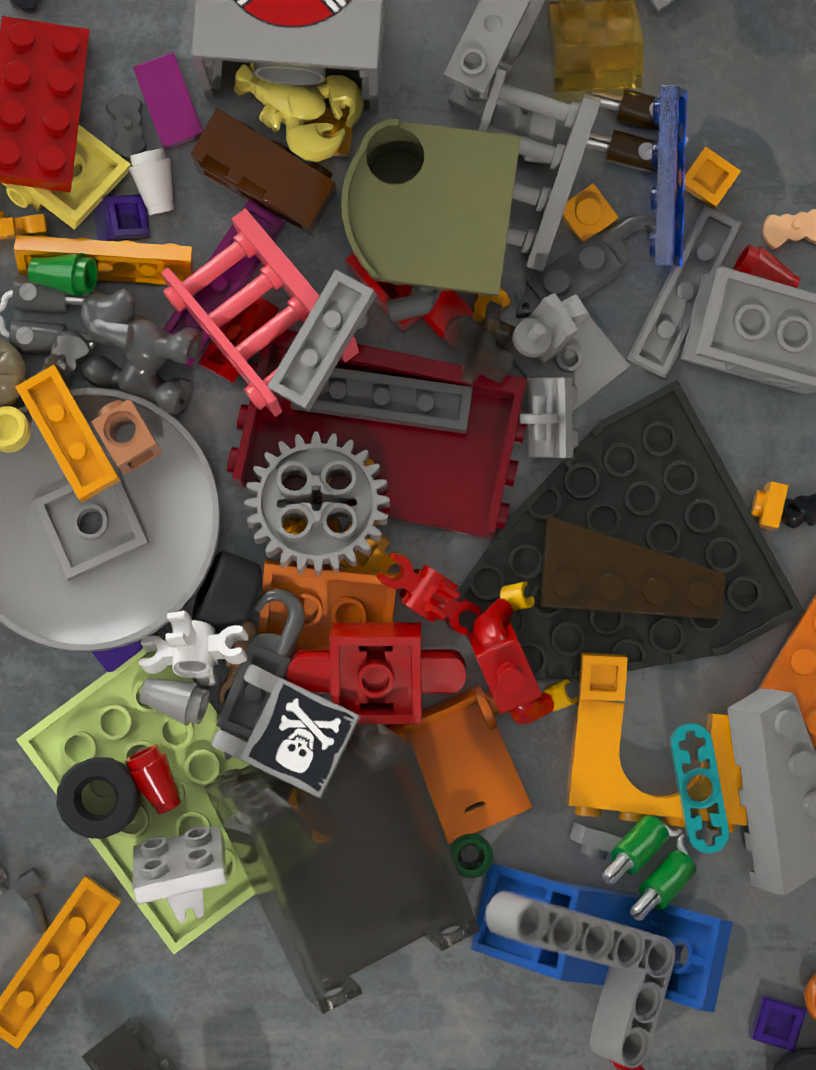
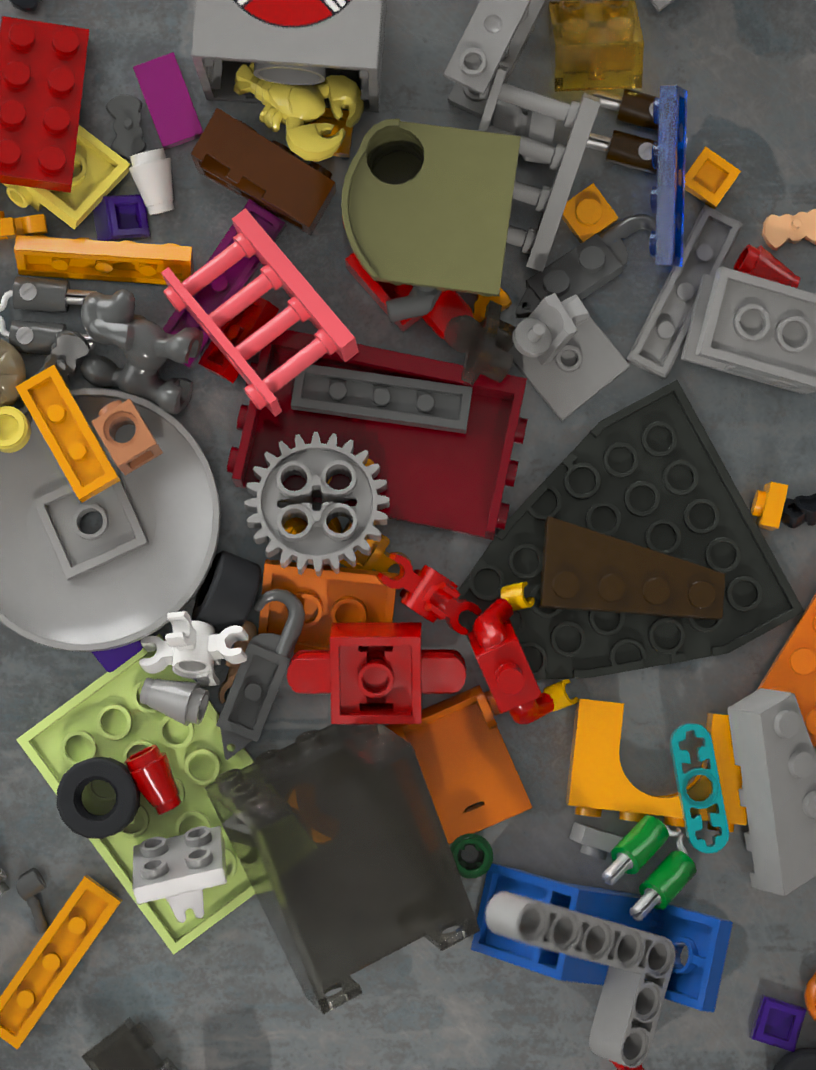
green cone [28,253,98,297] -> none
flag [212,665,361,798] -> none
light grey piece [267,269,377,411] -> none
light grey hips [520,377,578,458] -> none
light orange plate [579,652,628,702] -> none

